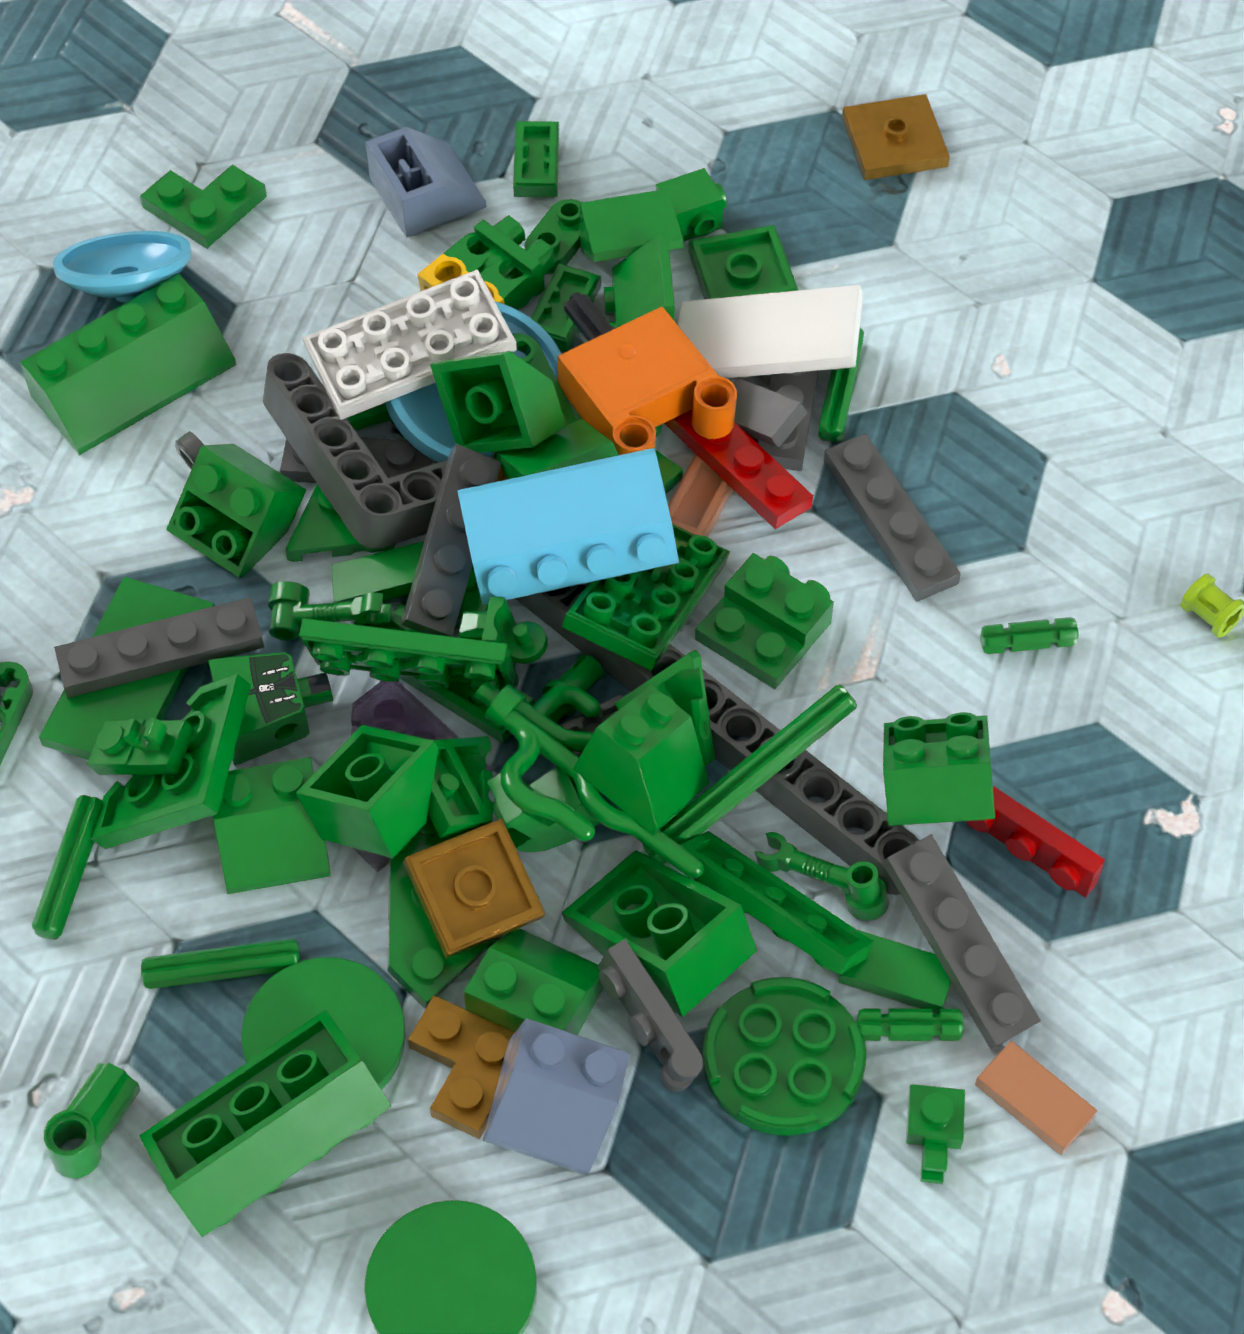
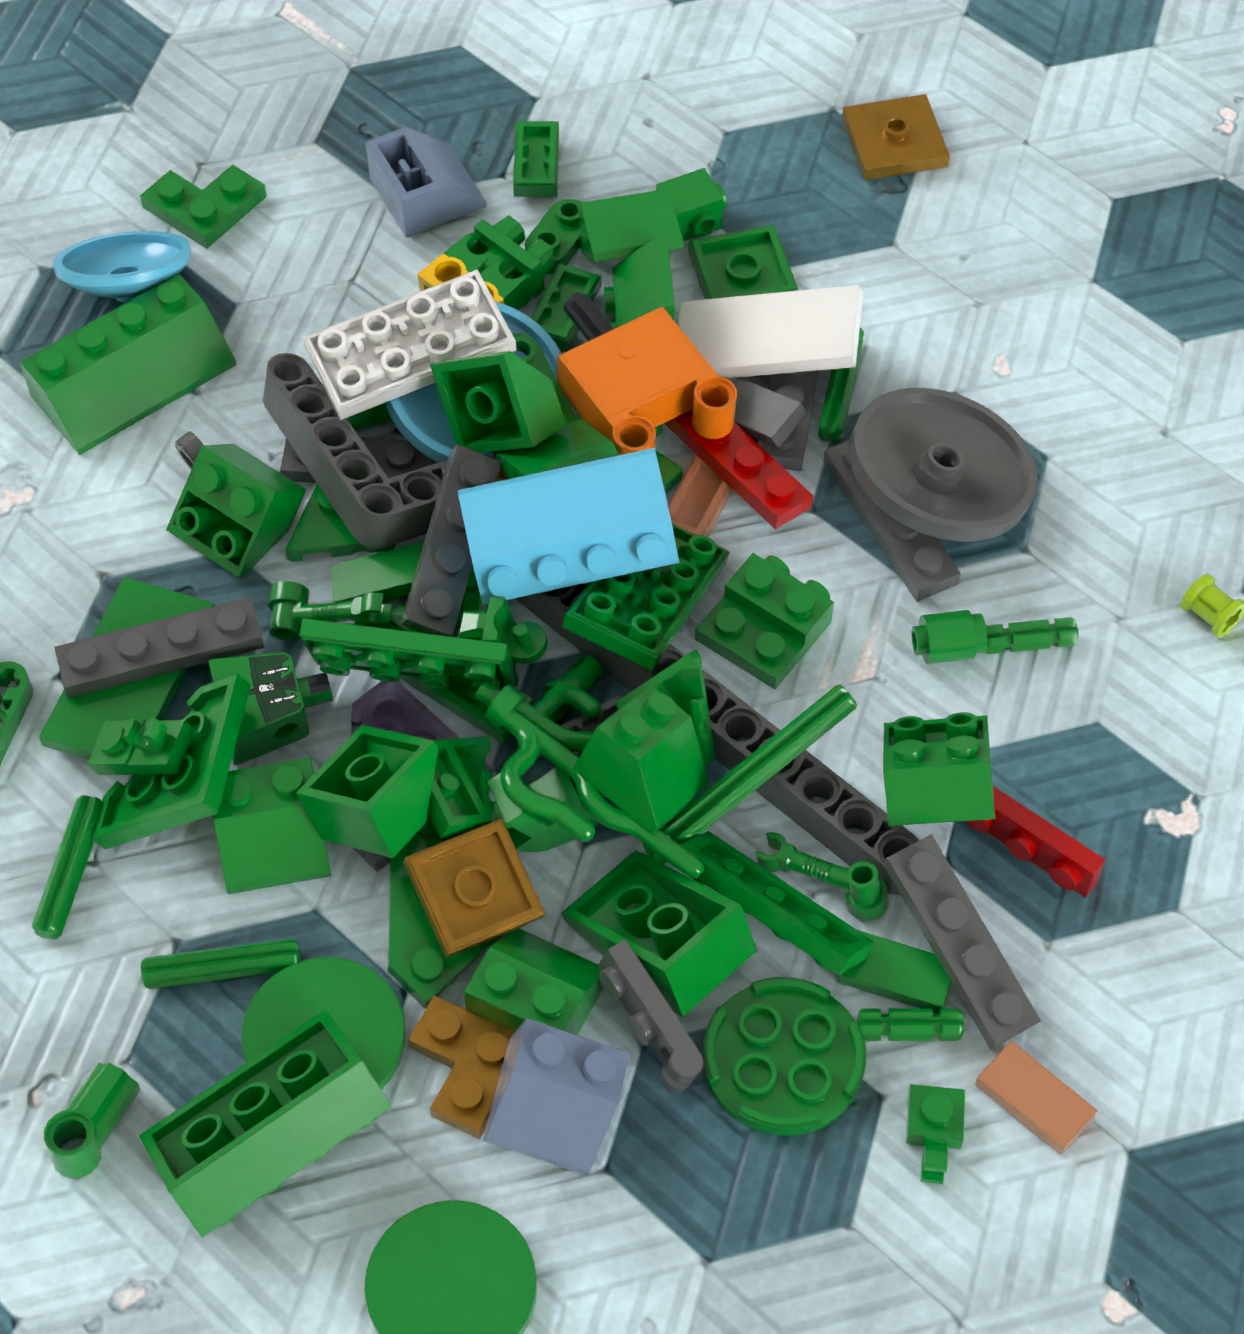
none -> dark grey dish [848,388,1037,542]
none -> green brick [911,610,988,664]

